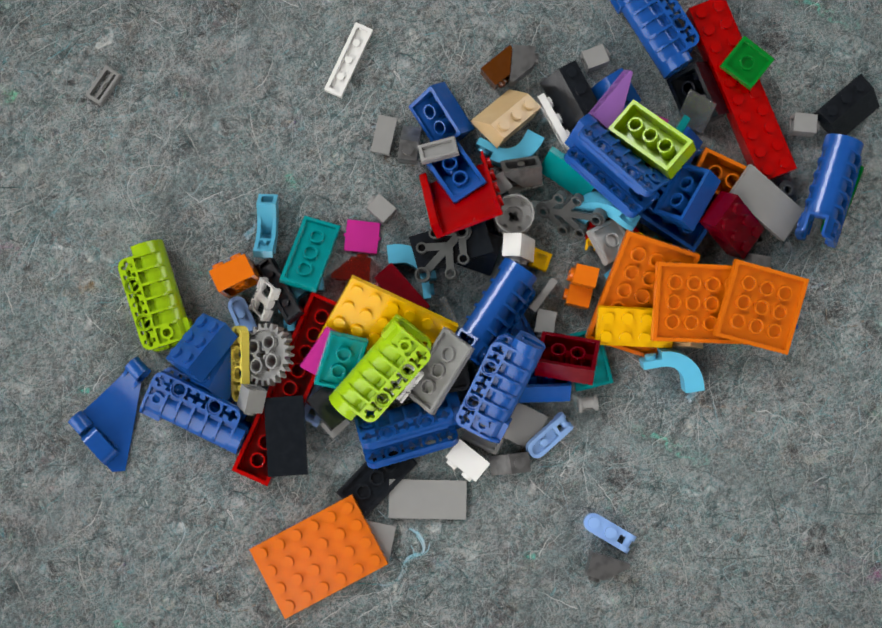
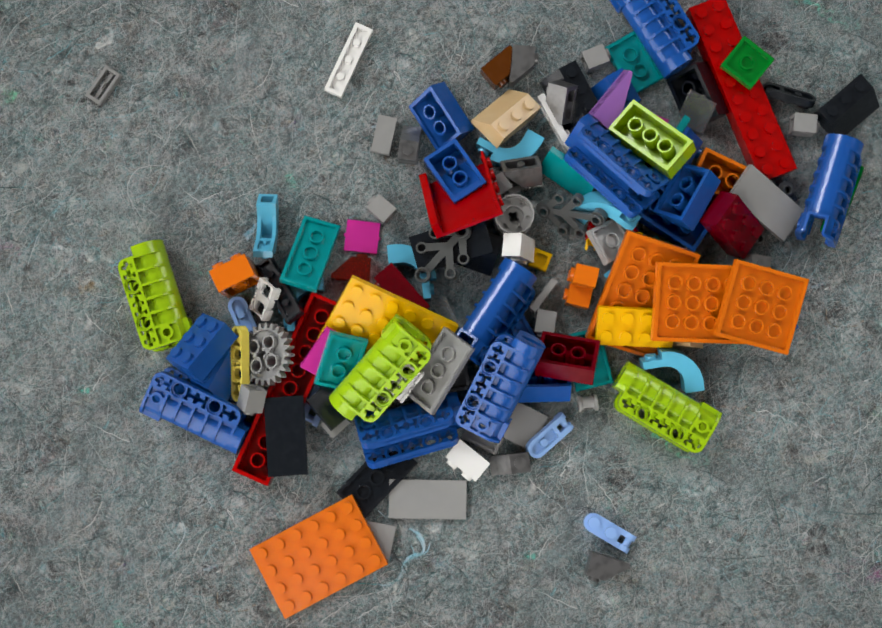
blue panel [68,356,151,472] -> none
light grey tile [417,136,460,165] -> none
none -> flat silver slope [546,80,578,125]
none -> teal tile [605,31,664,93]
none -> lime piece [611,361,722,453]
none -> black plate [763,82,816,109]

